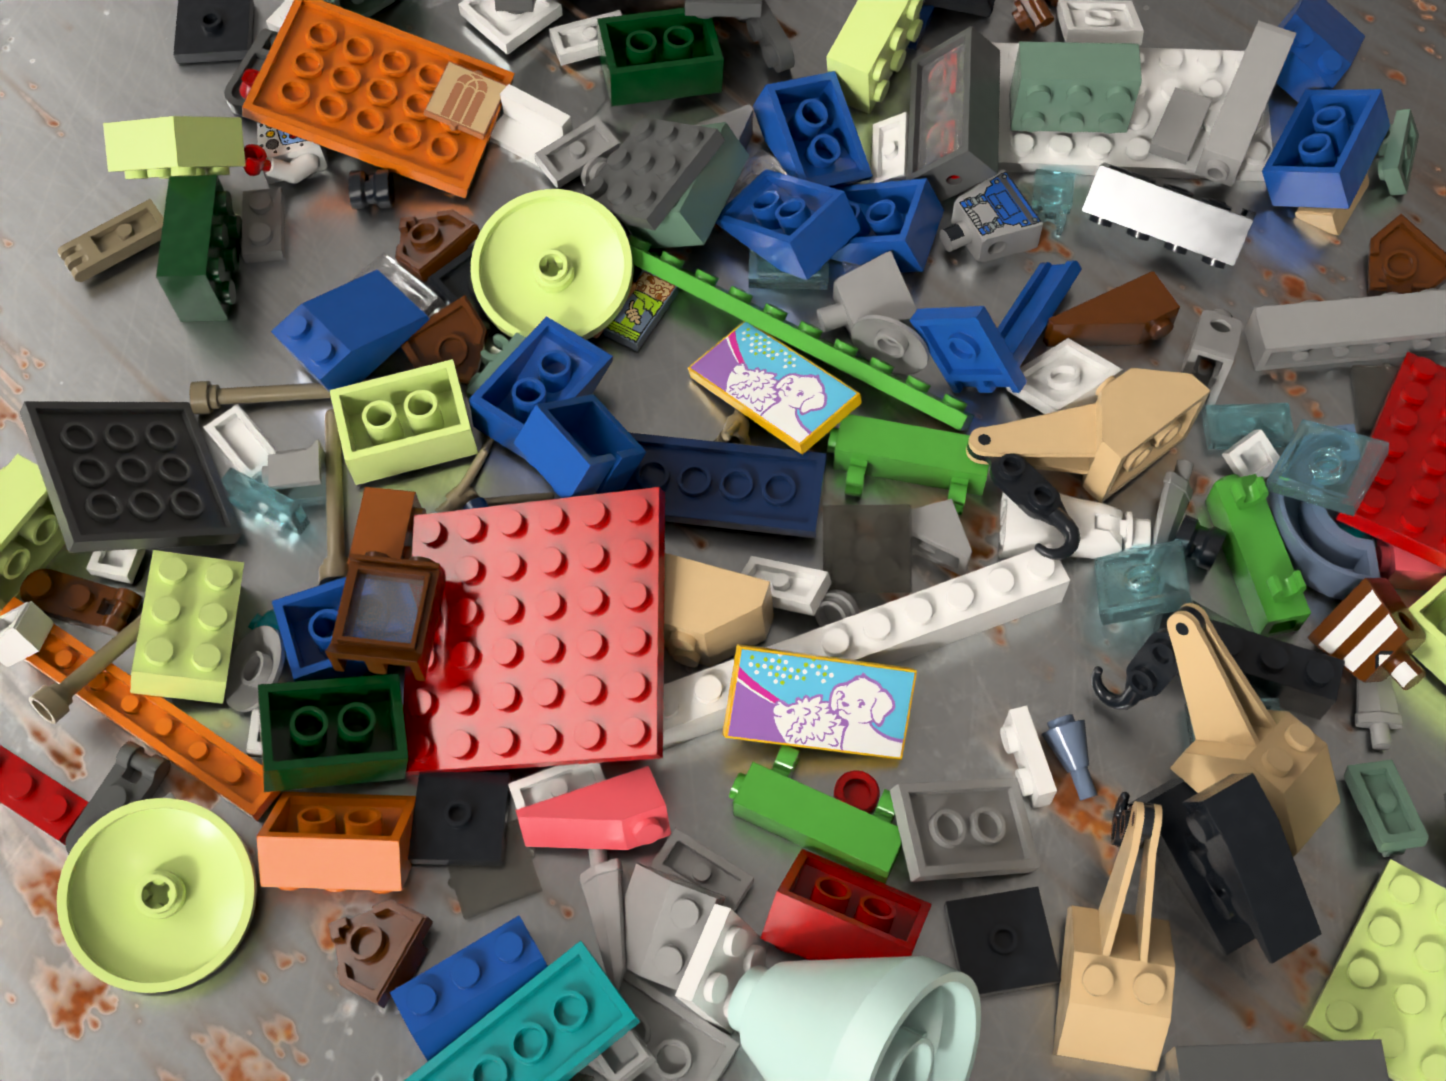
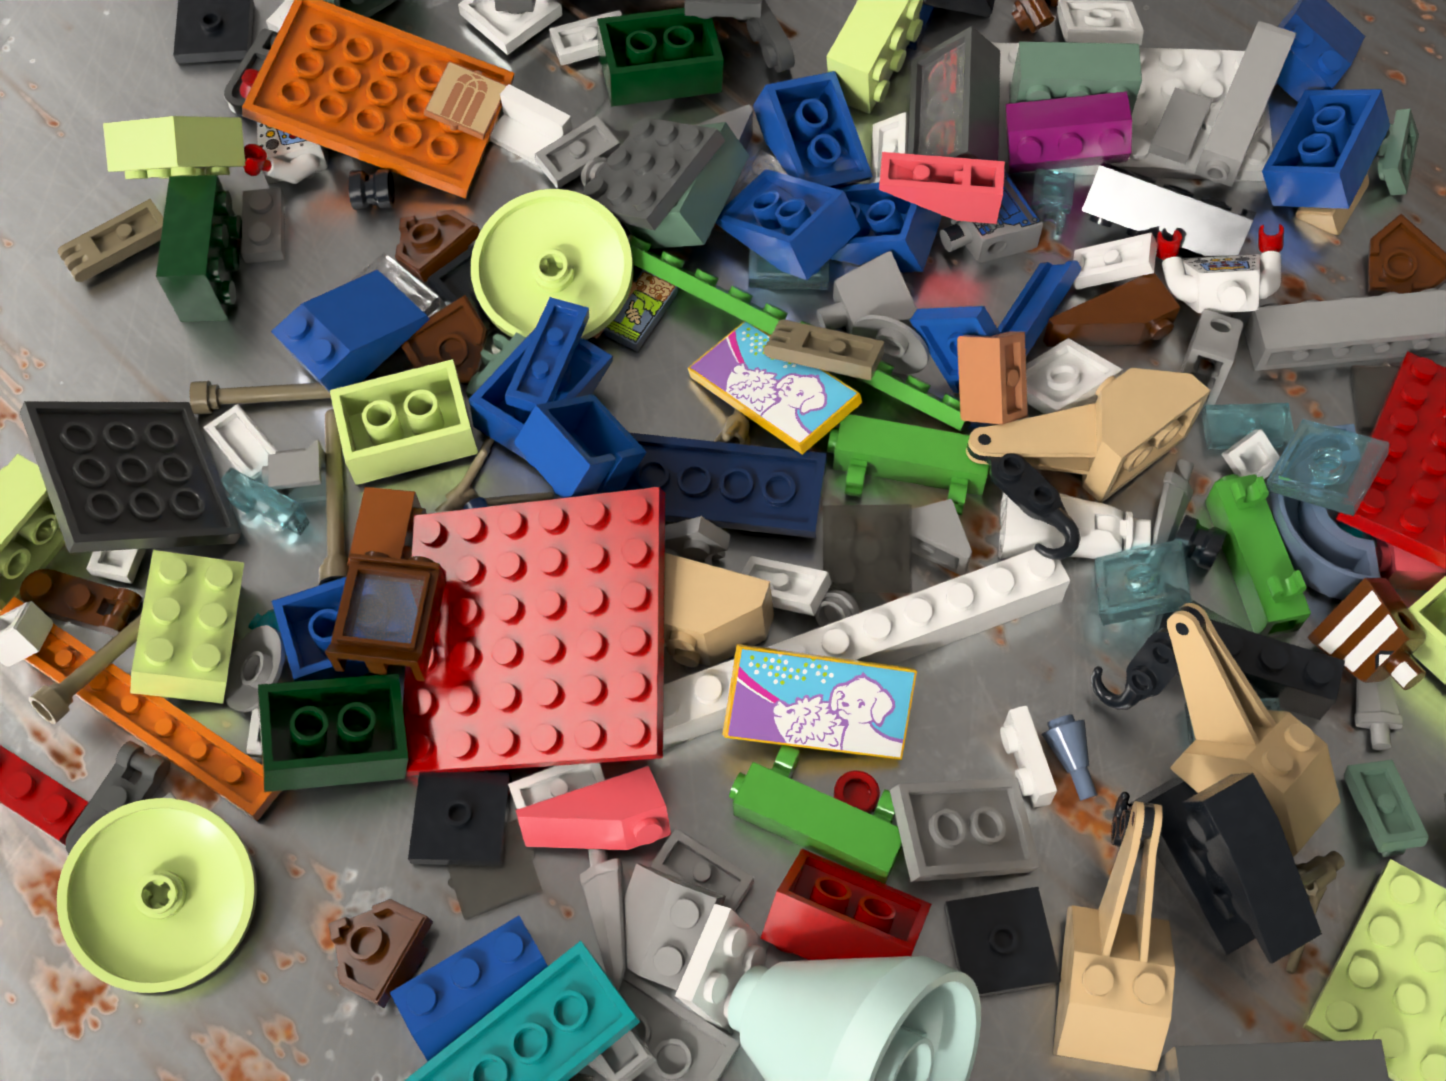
orange slope [256,792,416,894] -> none
none -> blue plate [505,297,590,412]
none -> light grey plate [665,516,731,566]
none -> dark tan hinge [763,320,884,381]
none -> coral slope [879,152,1005,224]
none -> nougat panel [957,331,1028,425]
none -> magenta slope [1006,91,1132,174]
none -> white plate [1073,232,1157,290]
none -> white torso [1156,224,1284,313]
none -> dark tan plant [1286,851,1345,974]

